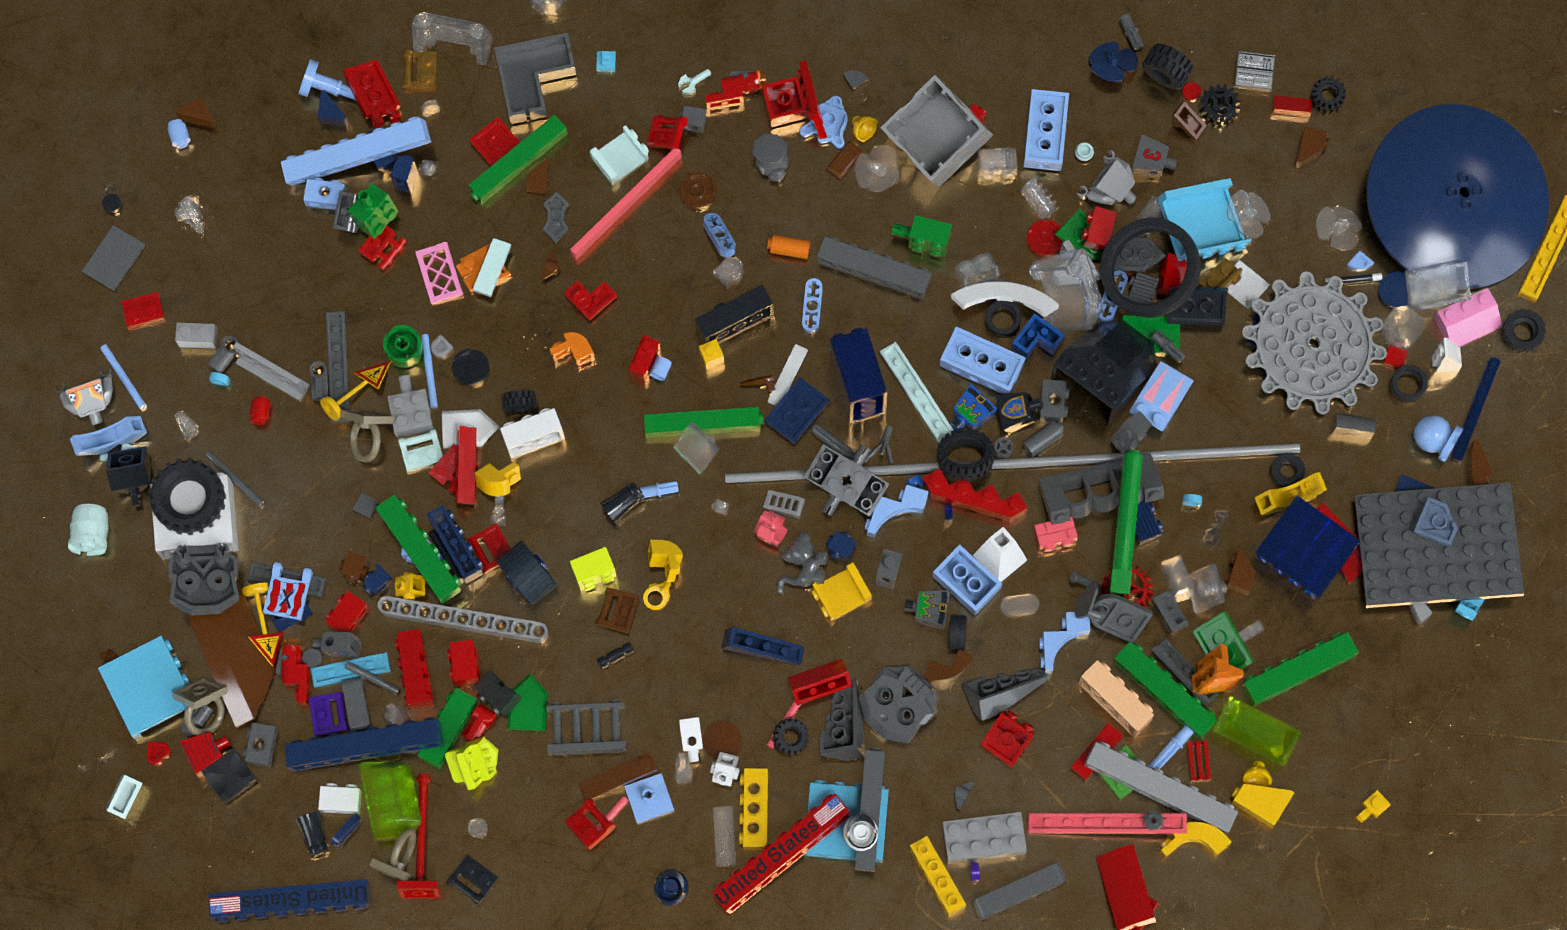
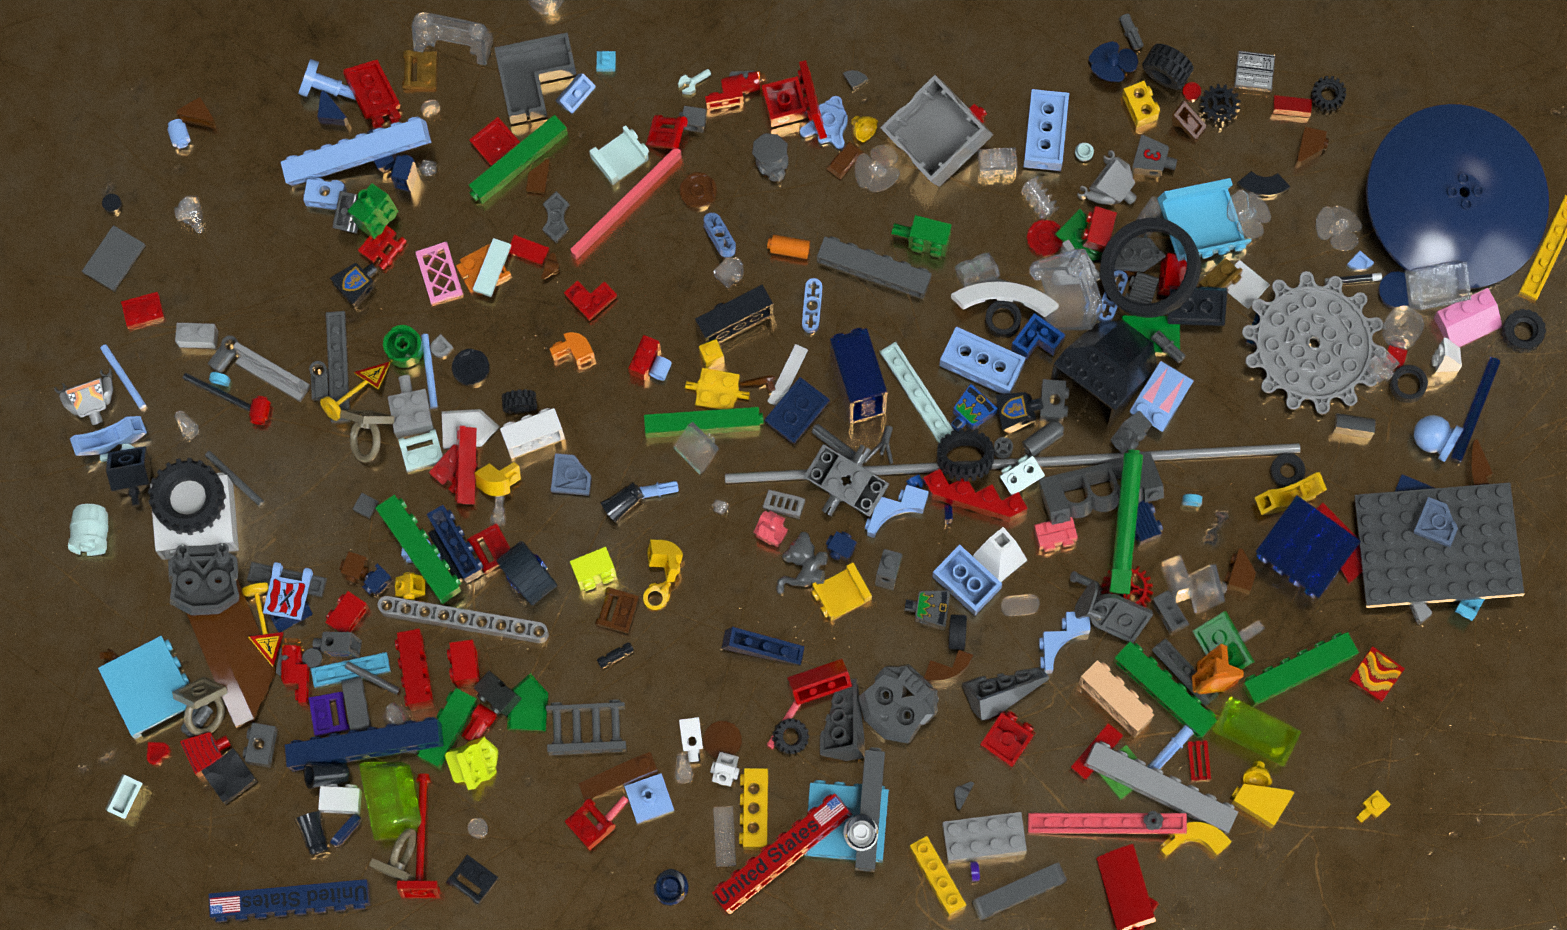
none -> black bar [182,373,251,412]
none -> black plant [304,762,349,789]
none -> black torso [330,263,378,309]
none -> red tile [509,235,550,266]
none -> sand blue plate [551,453,592,496]
none -> light blue slope [555,74,596,114]
none -> yellow plate [685,368,750,410]
none -> light aqua brick [999,454,1045,495]
none -> yellow brick [1122,81,1160,127]
none -> black tile [1237,171,1290,197]
none -> slope [1350,646,1405,701]
none -> clear brick [1366,350,1400,383]

